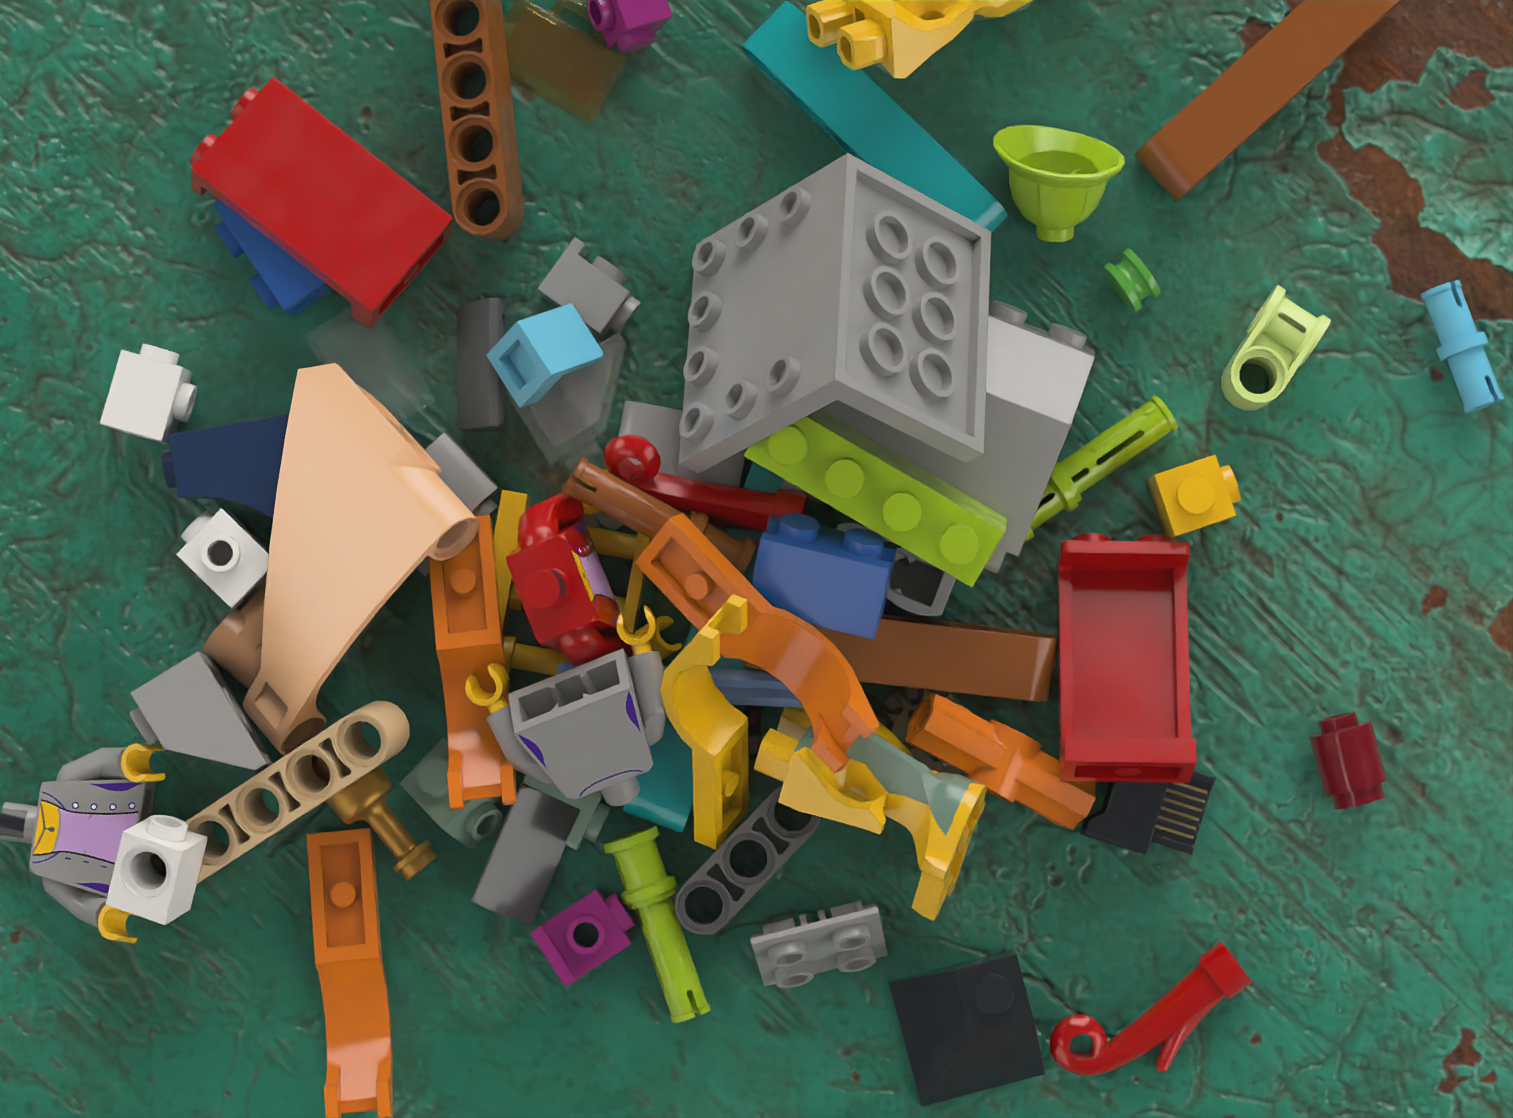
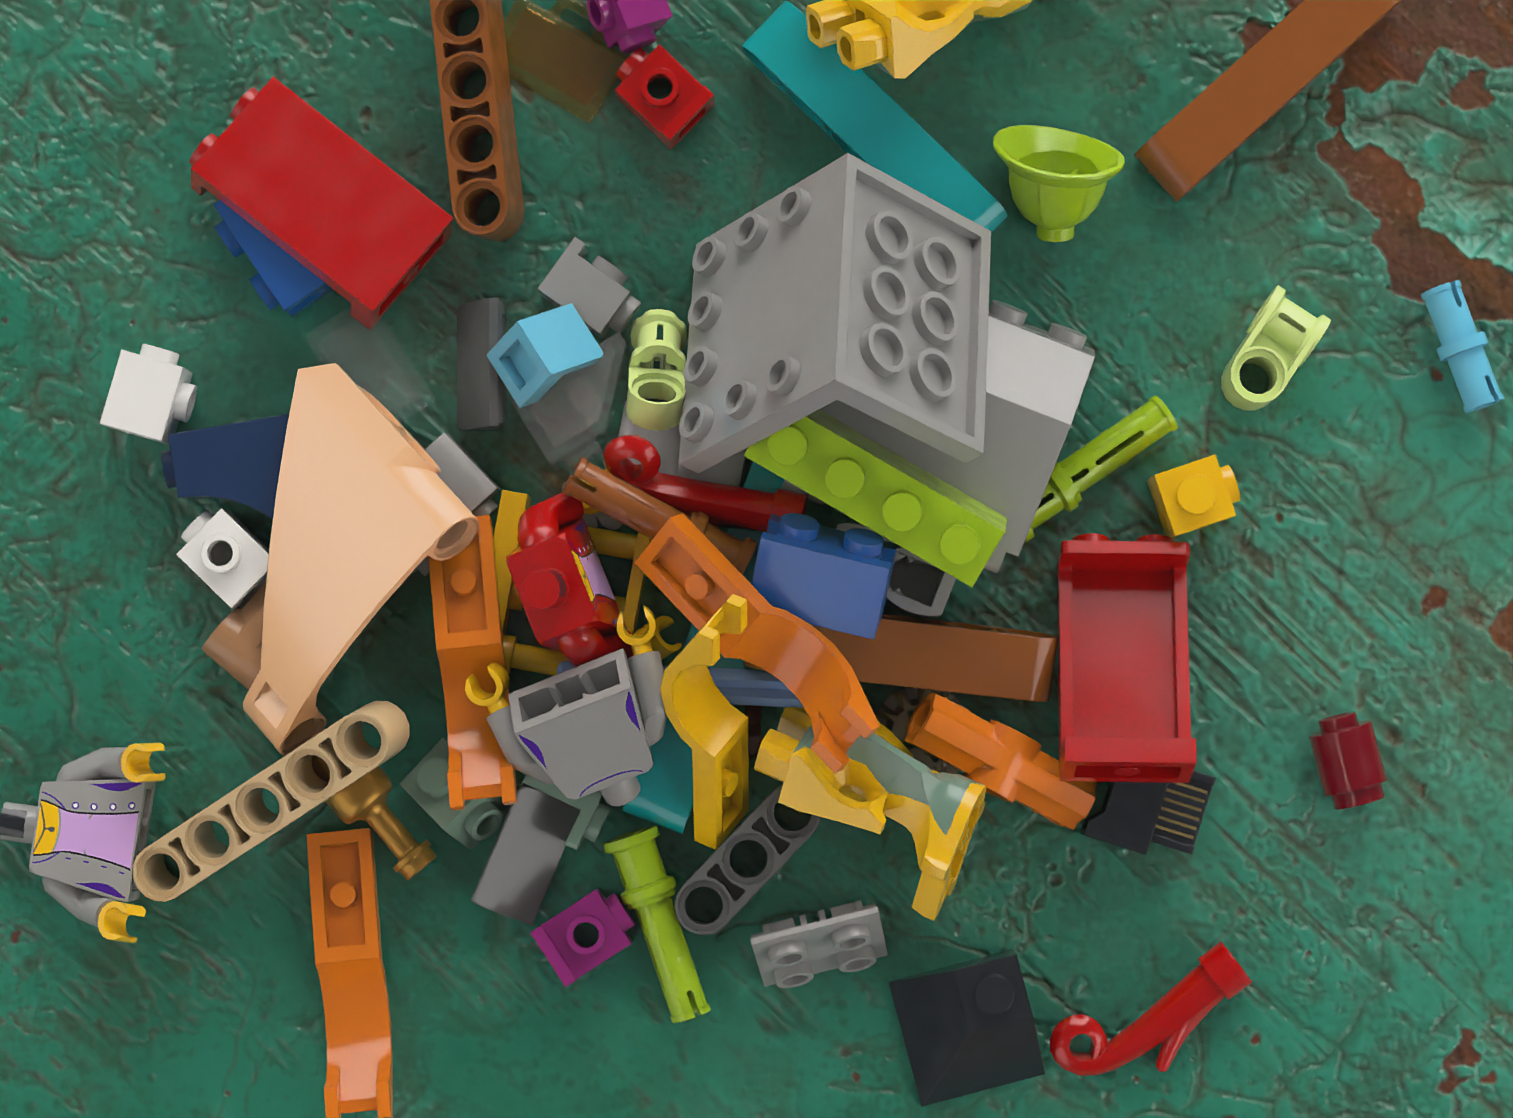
white brick [105,815,208,925] -> none
light grey slope [129,652,275,771] -> none
bright green bush [1102,248,1161,313] -> none
none -> red brick [615,44,715,150]
none -> yellowish green connector [626,309,687,431]

